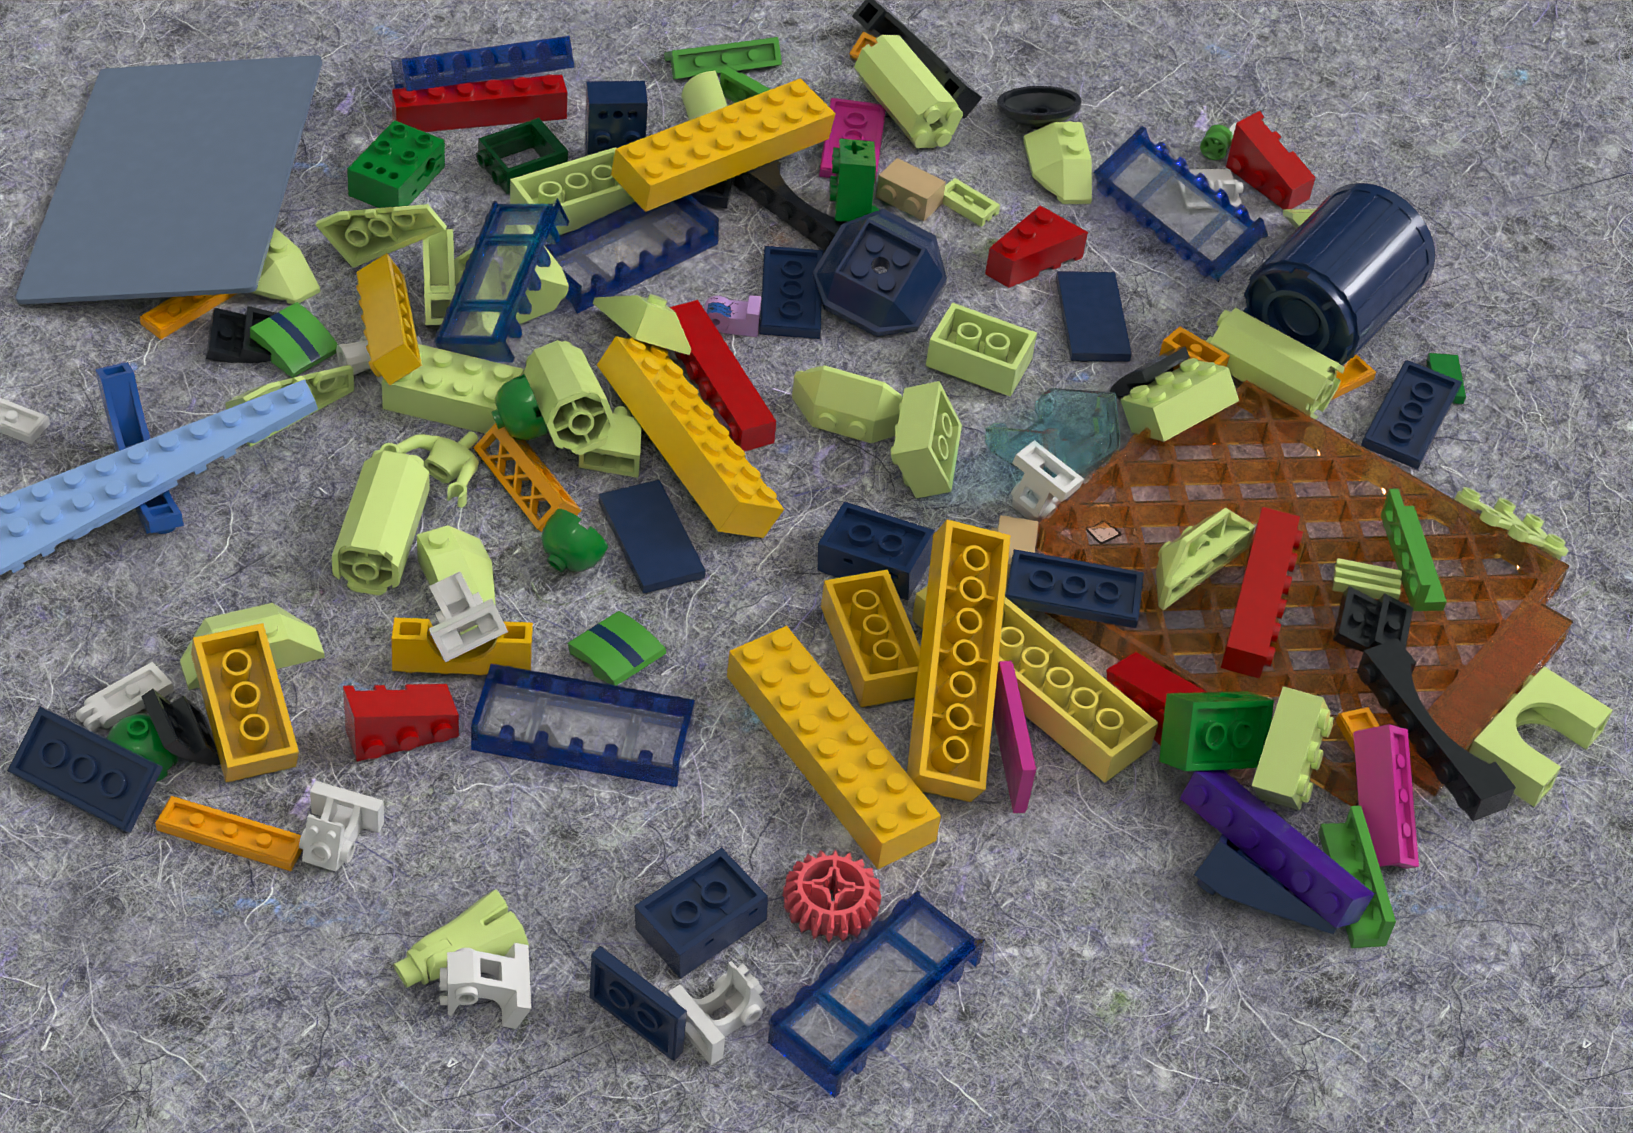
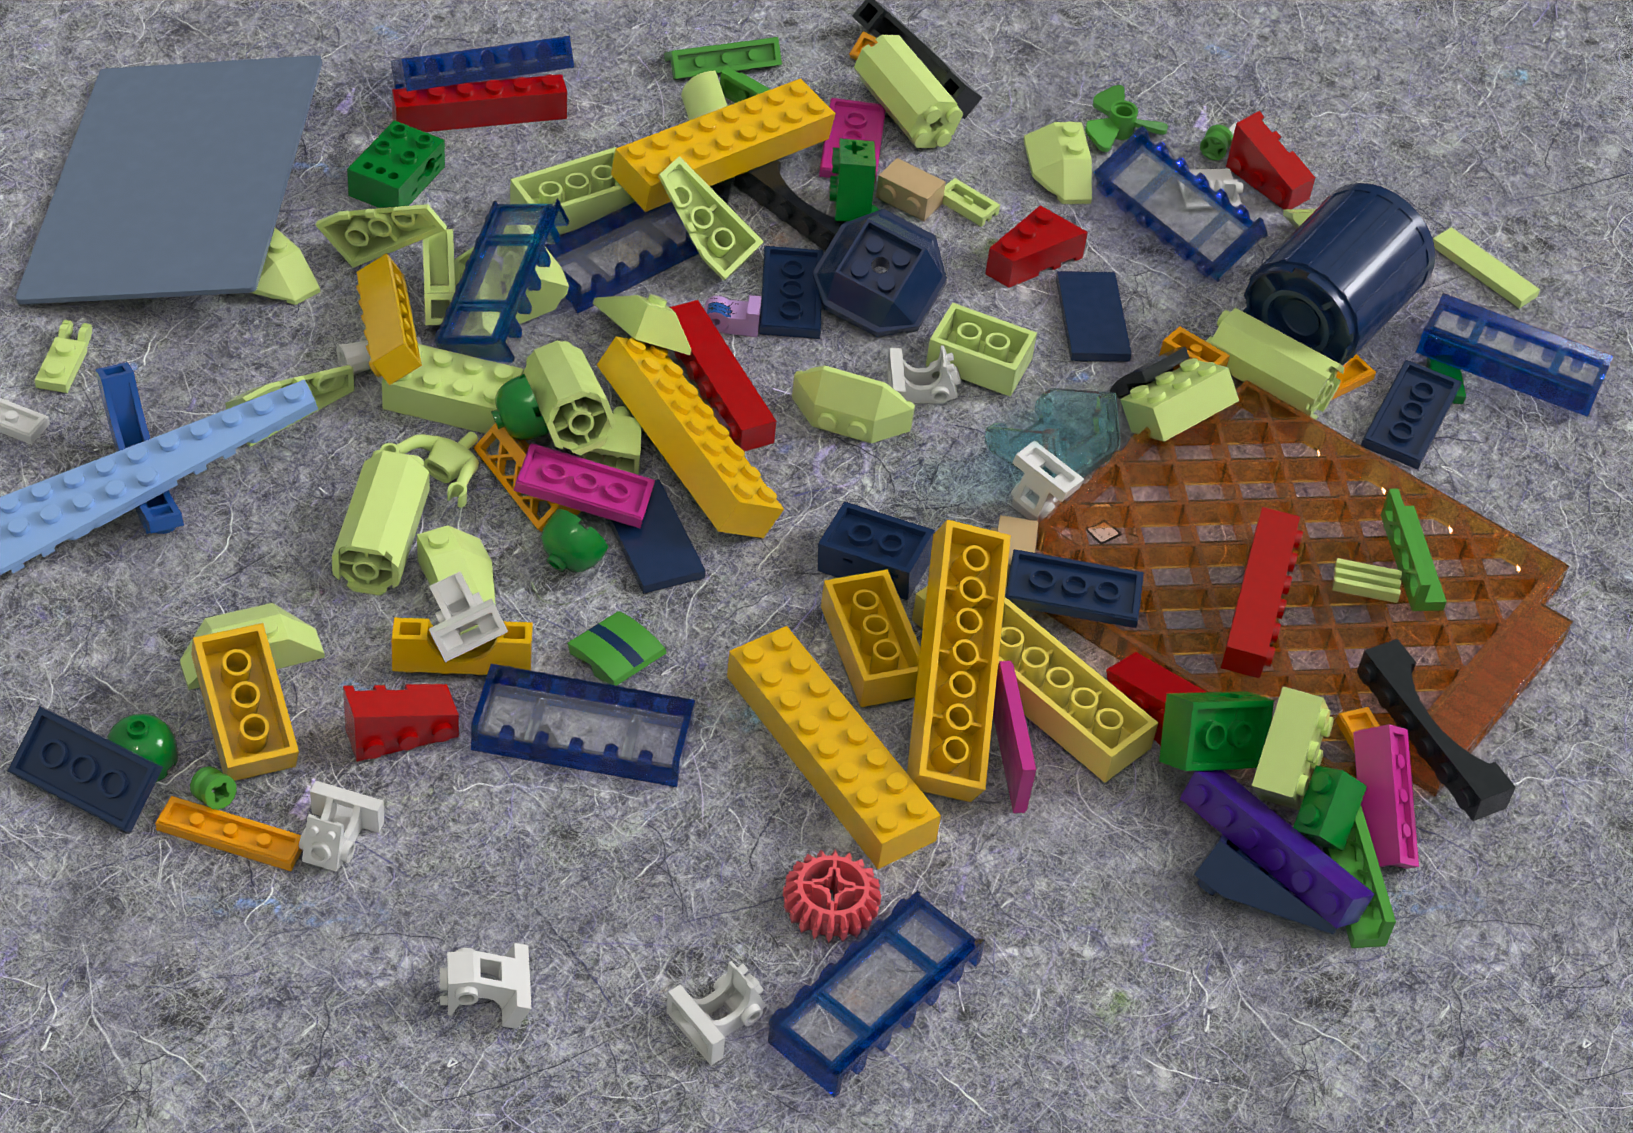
white hinge [76,662,174,731] -> none
light orange tile [140,293,238,340] -> none
black slope [141,689,220,765] -> none
black slope [206,306,276,363] -> none
bright green slope [250,302,338,378] -> none
yellowish green piece [393,889,529,988] -> none
dark green window [476,118,568,194] -> none
dark blue piece [584,81,648,156] -> none
dark blue tile [589,946,687,1061] -> none
dark blue piece [634,848,768,979] -> none
yellowish green brick [891,381,962,499] -> none
black dish [997,86,1082,130] -> none
yellowish green wedge [1156,508,1255,610] -> none
black slope [1332,586,1413,652] -> none
yellowish green plant [1452,487,1568,561] -> none
yellowish green arch [1467,666,1613,807] -> none
none -> yellowish green hinge [35,320,92,393]
none -> bright green wheel [190,766,237,810]
none -> dark pink tile [514,443,655,528]
none -> yellowish green wedge [658,156,764,281]
none -> white tile [887,345,961,404]
none -> bright green piece [1085,85,1168,152]
none -> green brick [1293,765,1367,851]
none -> clear blue window [1415,293,1613,417]
none -> yellowish green tile [1433,227,1540,309]

